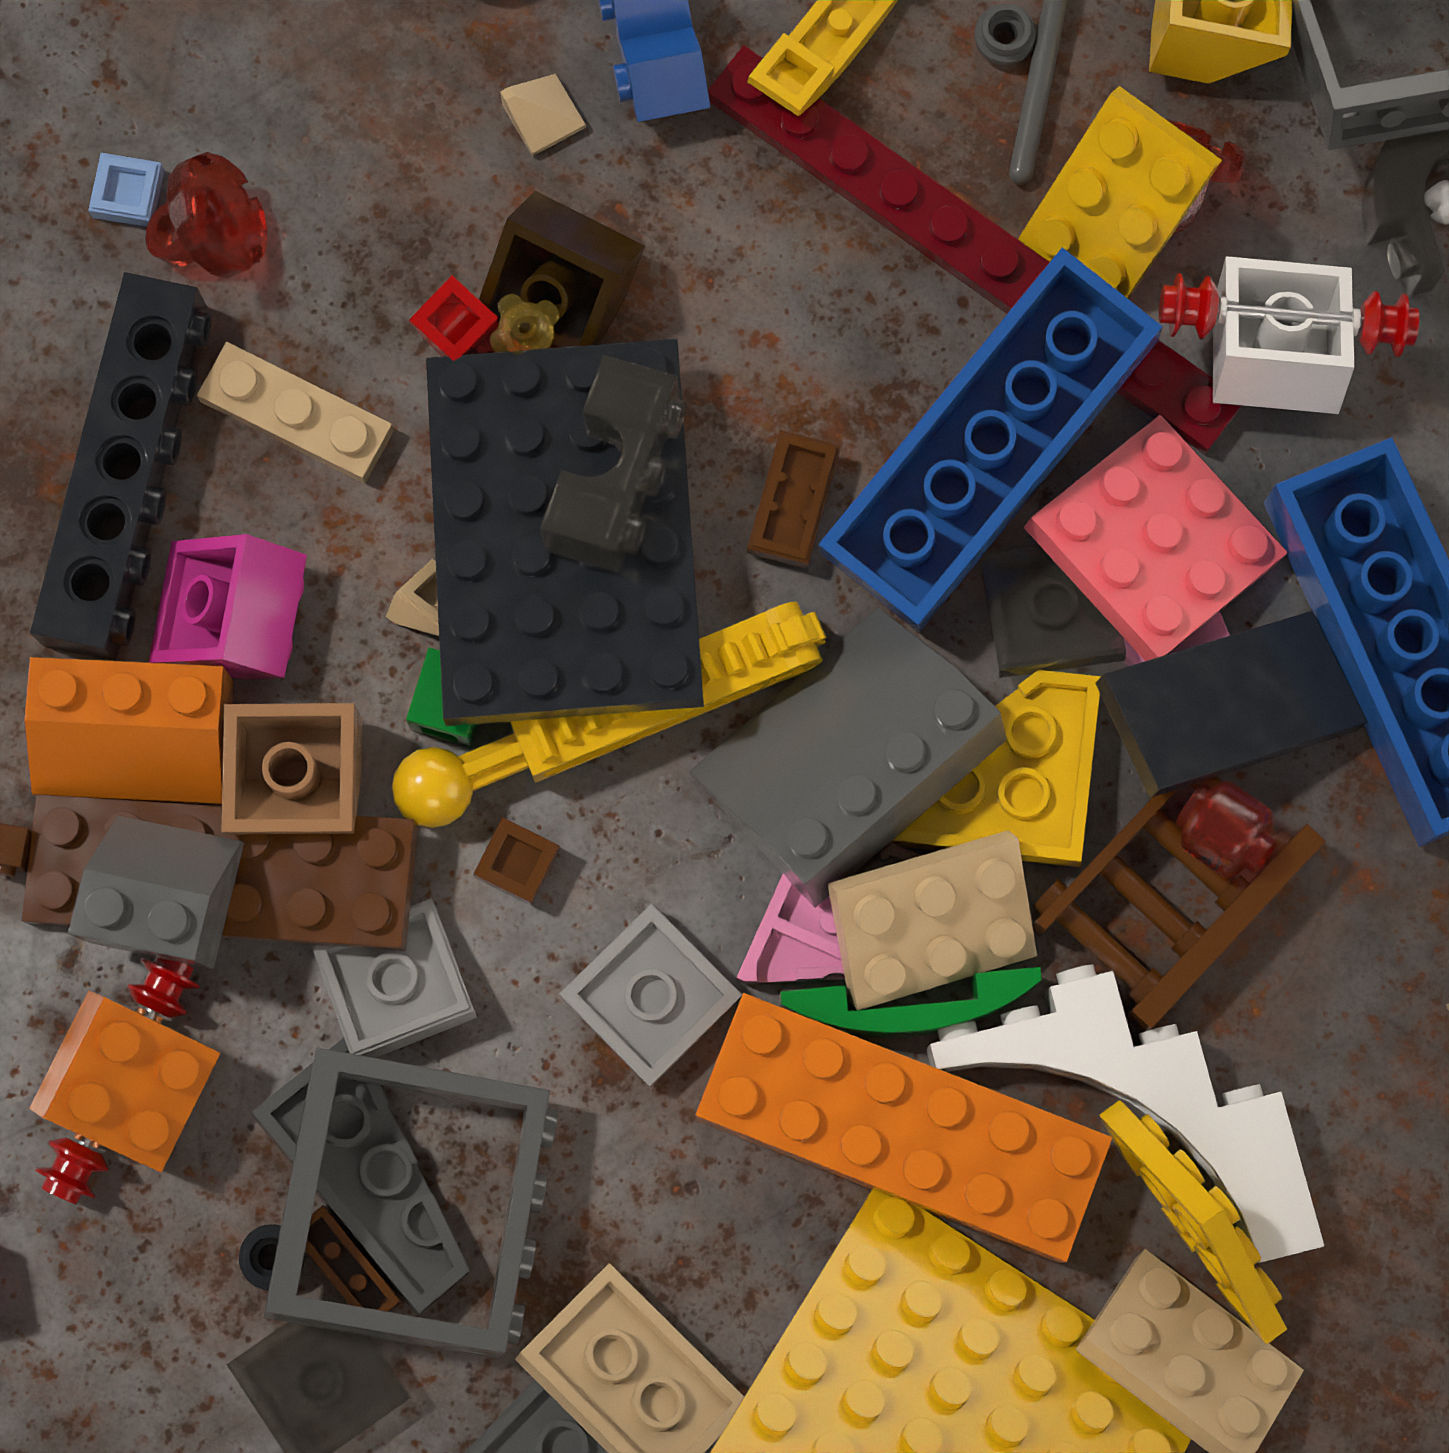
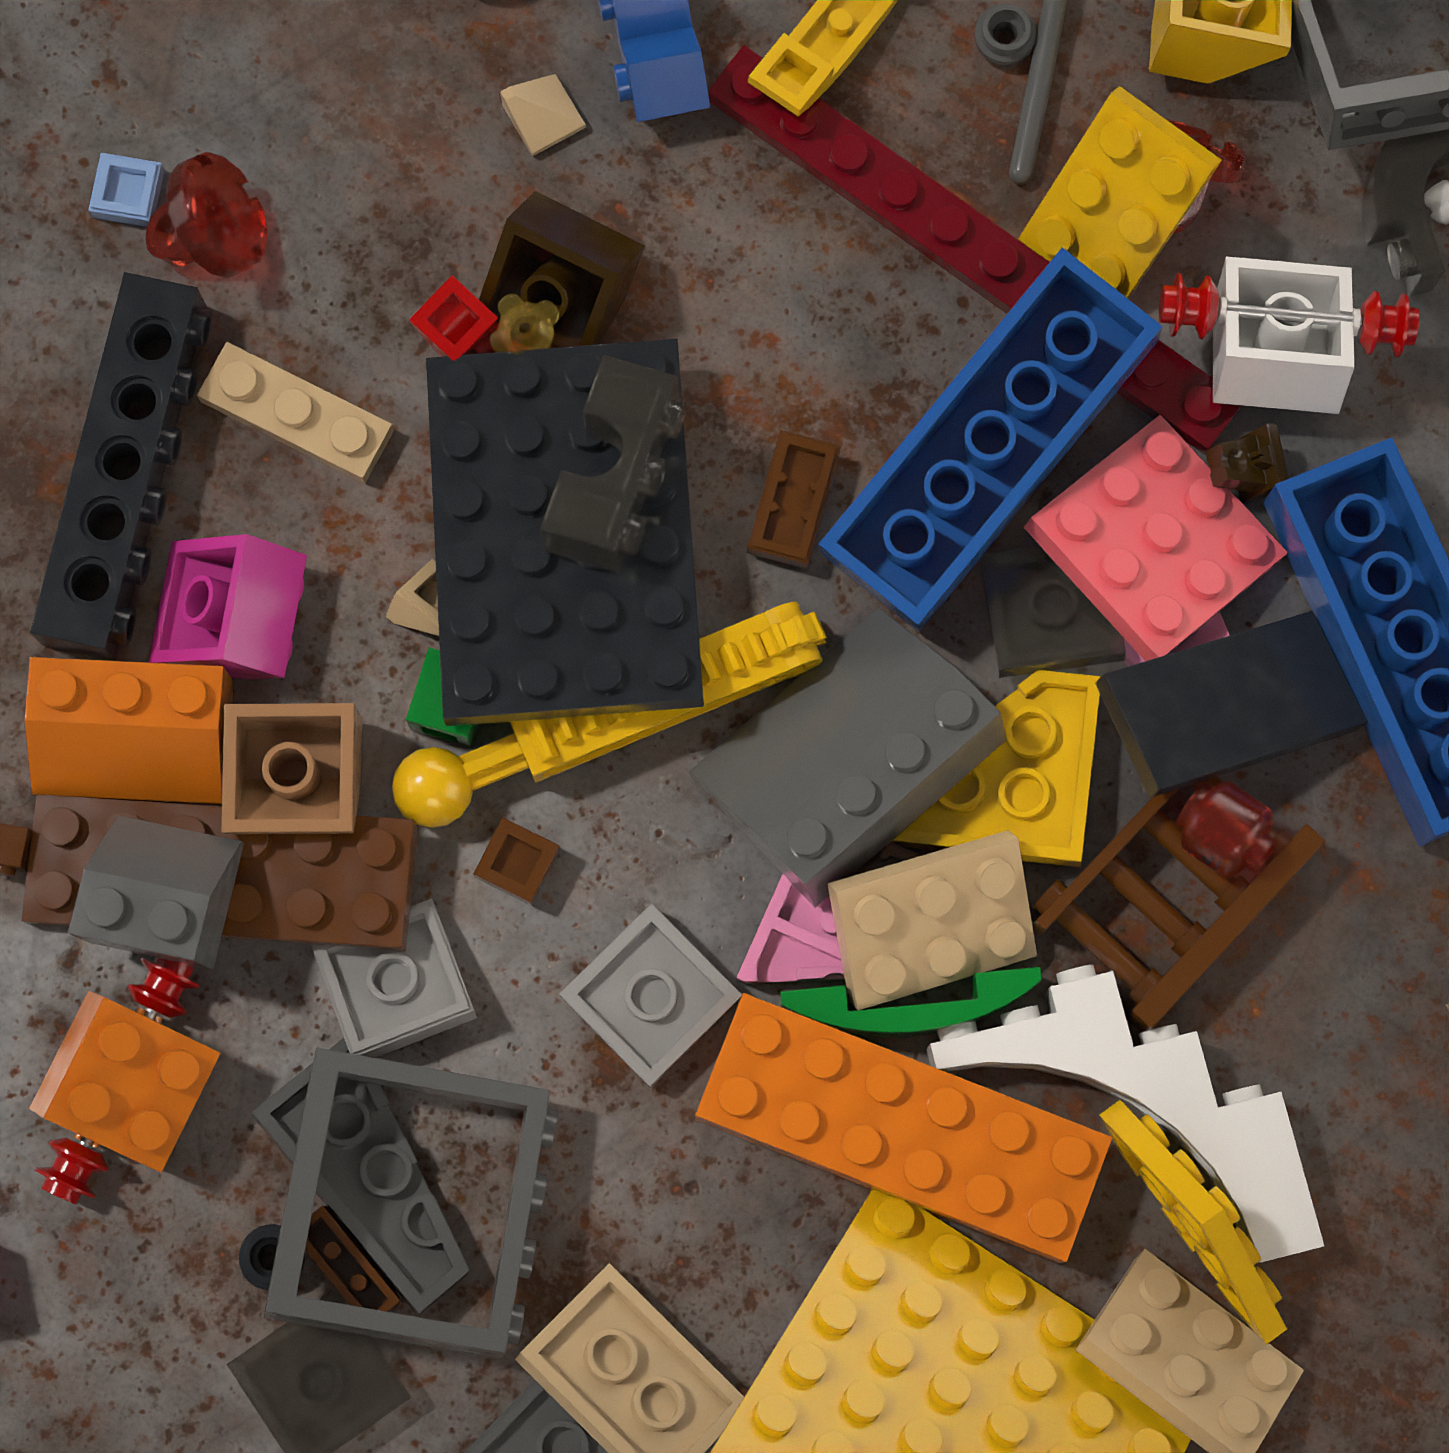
none -> dark brown brick [1206,423,1289,503]

